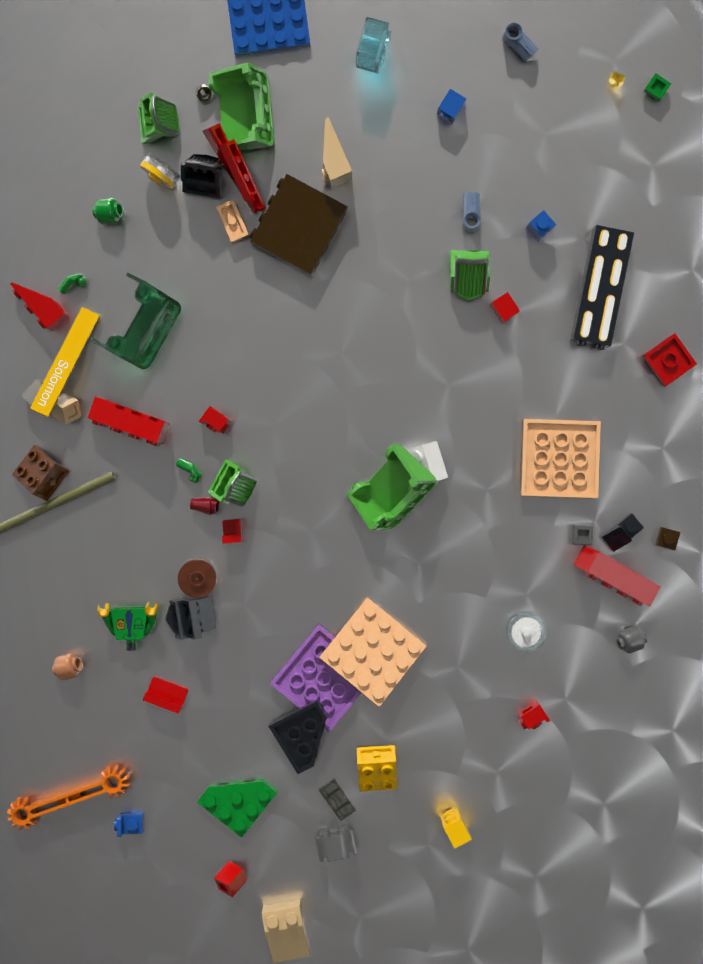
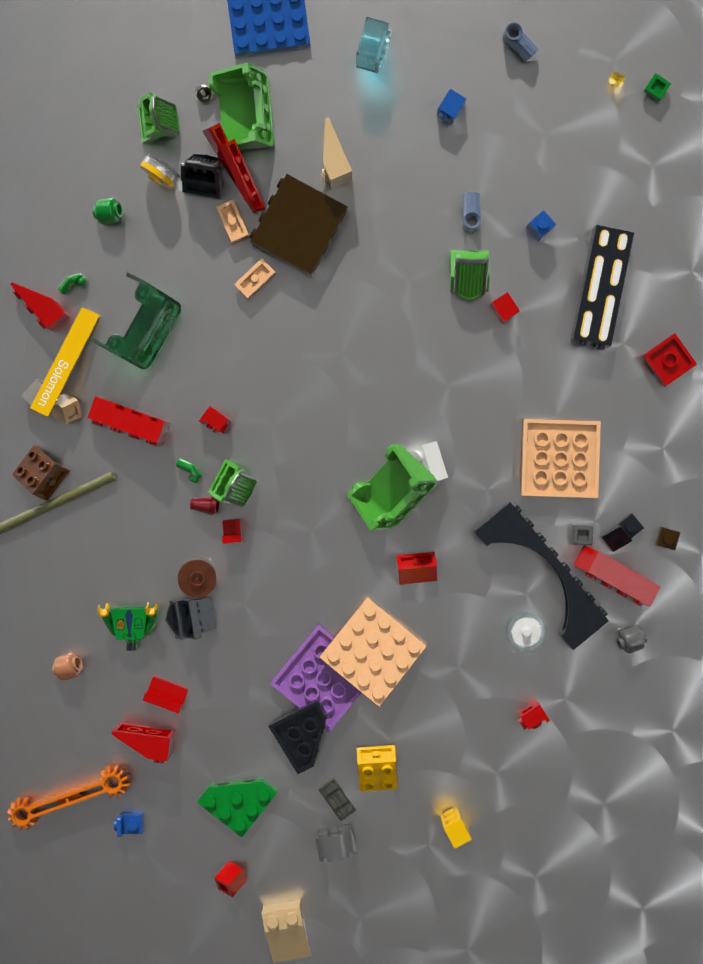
none -> red slope [111,723,176,763]
none -> light nougat plate [234,258,275,299]
none -> red panel [397,552,437,585]
none -> black arch [473,502,609,650]

